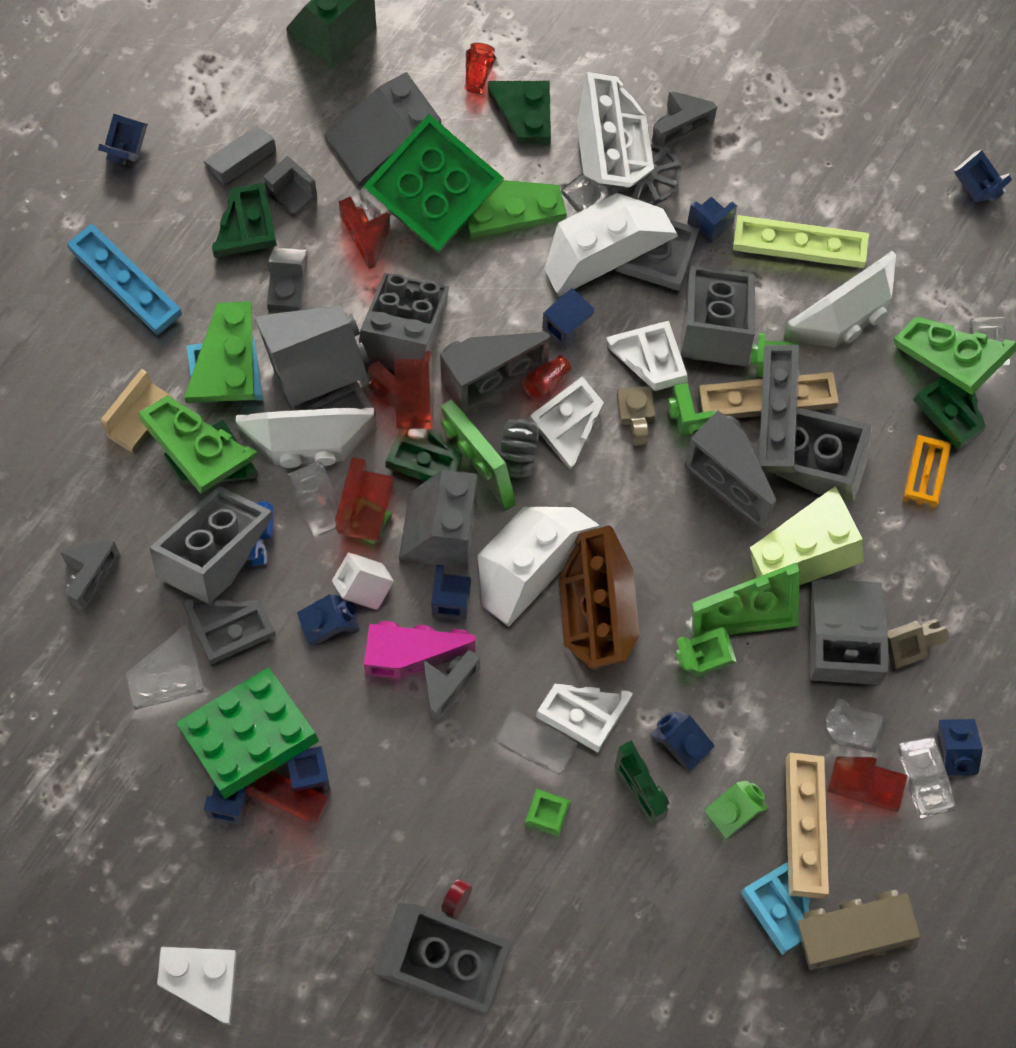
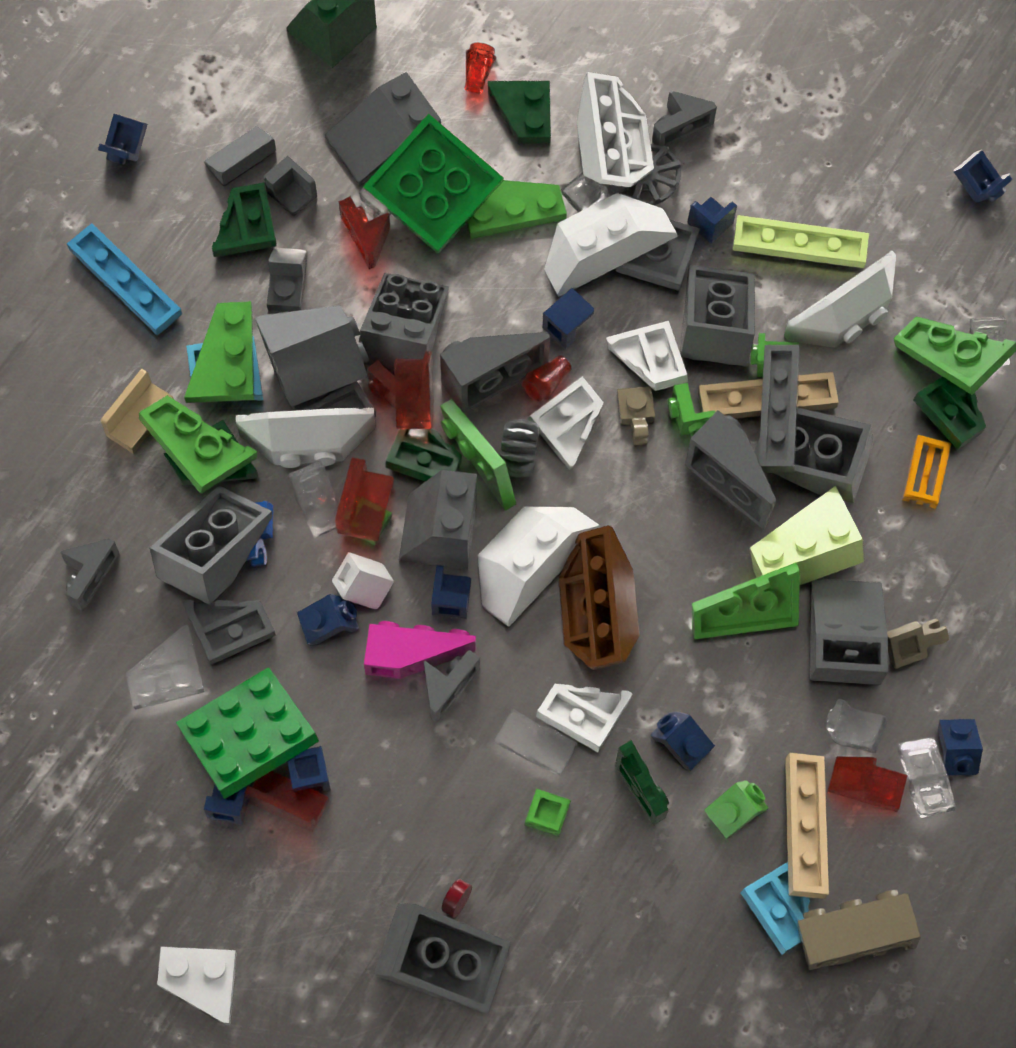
bright green bracket [676,627,737,677] -> none

